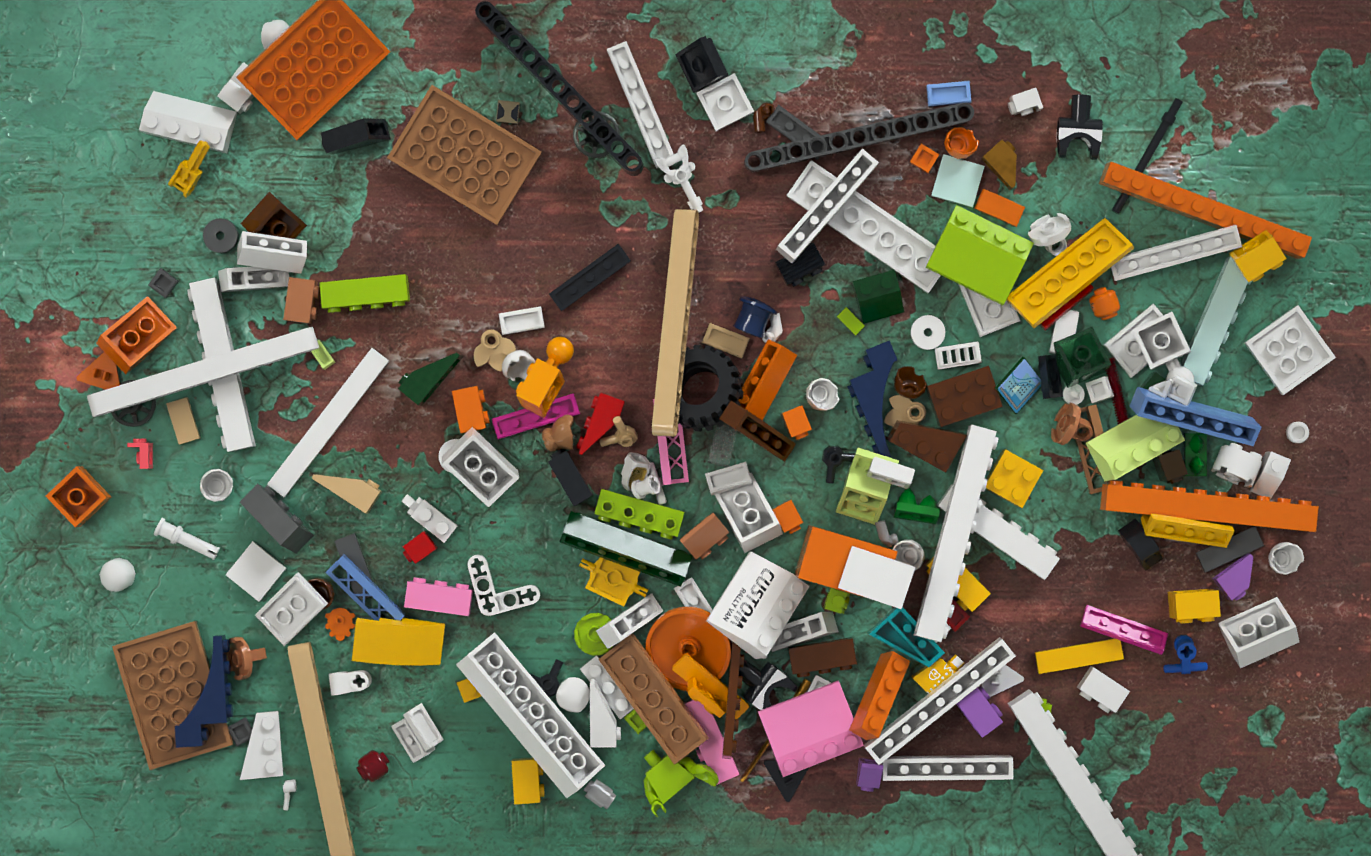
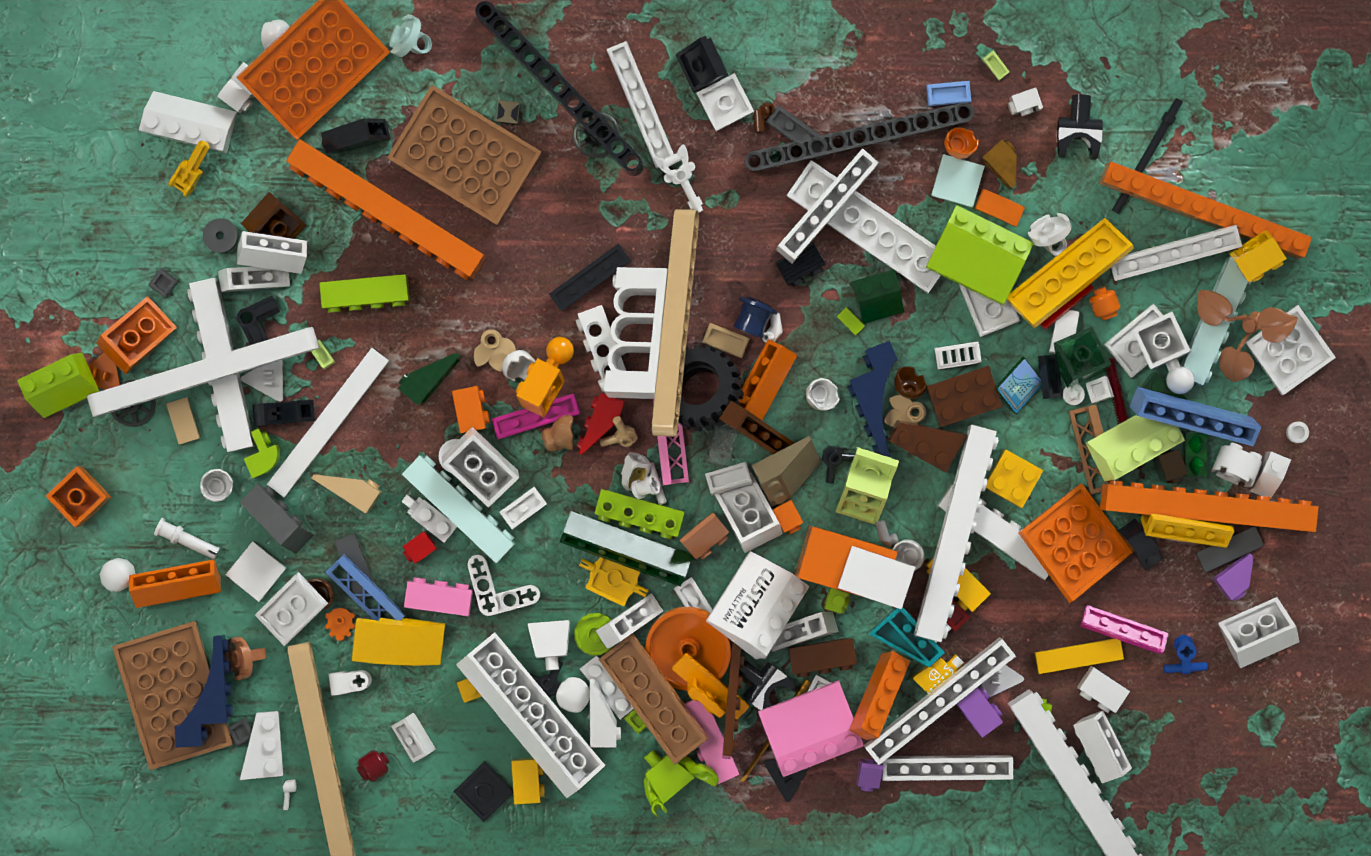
coral bracket [127,439,153,469] -> none
nougat brick [283,277,320,324] -> none
white tile [403,703,444,751] -> none
white tile [499,306,545,335] -> none
black slope [548,449,594,506] -> none
light grey brick [583,779,617,809] -> none
orange brick [781,405,812,440] -> none
white slope [867,457,915,489] -> none
green tile [894,488,940,524] -> none
orange plate [909,143,940,174] -> none
white piece [910,315,945,350] -> none
nougat tile [1051,402,1093,445] -> none
white slope [1148,376,1198,406] -> none
yellow brick [1168,589,1221,623] -> none
white hair [1268,542,1304,575] -> none
none -> lime slope [17,353,100,418]
none -> orange brick [129,559,221,608]
none -> black piece [237,295,281,345]
none -> white piece [241,360,283,402]
none -> lime brick [244,429,280,479]
none -> black brick [252,400,315,426]
none -> orange brick [286,139,487,280]
none -> light aqua tile [389,14,432,57]
none -> light aqua brick [402,455,515,563]
none -> black tile [453,761,513,822]
none -> white plate [500,487,547,529]
none -> white torso [528,620,570,671]
none -> white brick [575,305,626,393]
none -> white fence [601,267,668,399]
none -> dark tan slope [751,436,821,507]
none -> yellowish green piece [982,51,1009,80]
none -> orange plate [1018,483,1133,603]
none -> white brick [1073,710,1132,783]
none -> nougat plant [1197,290,1298,382]

